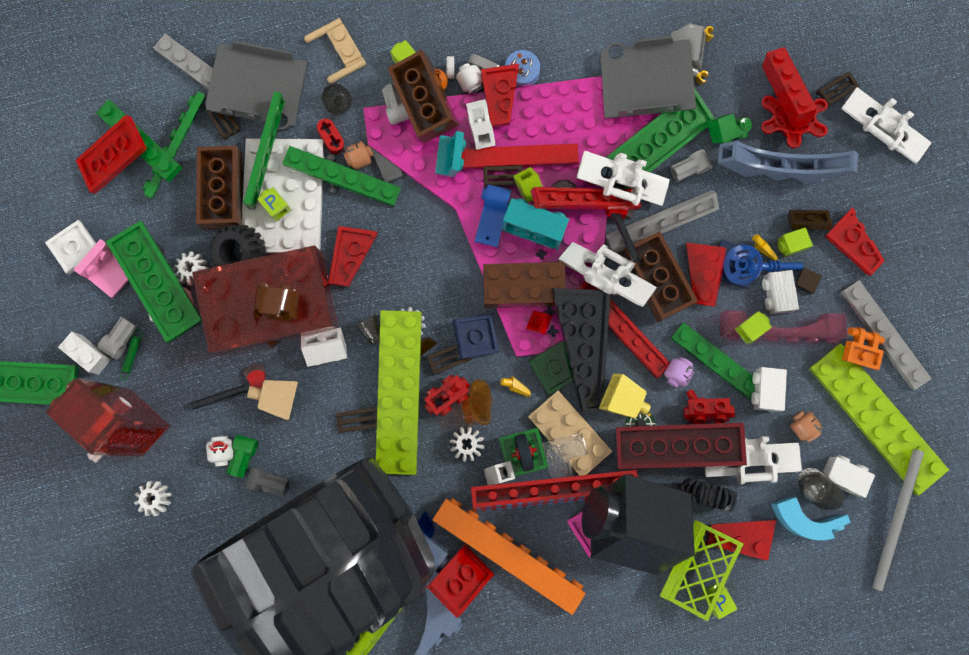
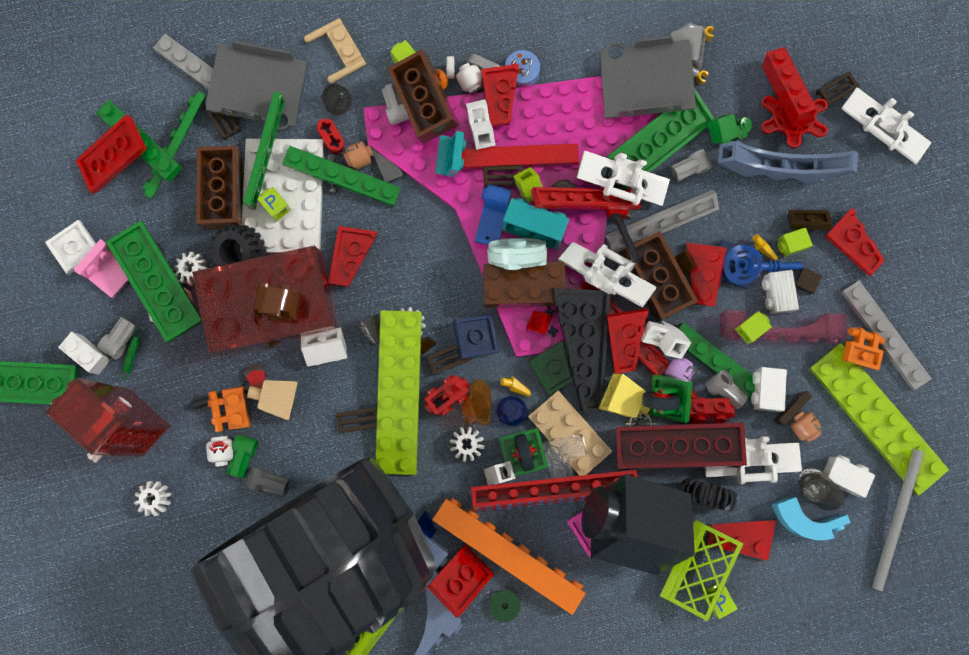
none -> orange plate [207,386,251,432]
none -> light aqua piece [488,238,547,270]
none -> dark green piece [489,590,520,622]
none -> clear blue hair [496,395,529,427]
none -> red wing [606,308,648,374]
none -> white brick [641,321,691,359]
none -> green plate [642,374,693,423]
none -> dark brown tile [674,250,697,275]
none -> light grey piece [706,370,748,410]
none -> dark brown tile [773,391,812,425]

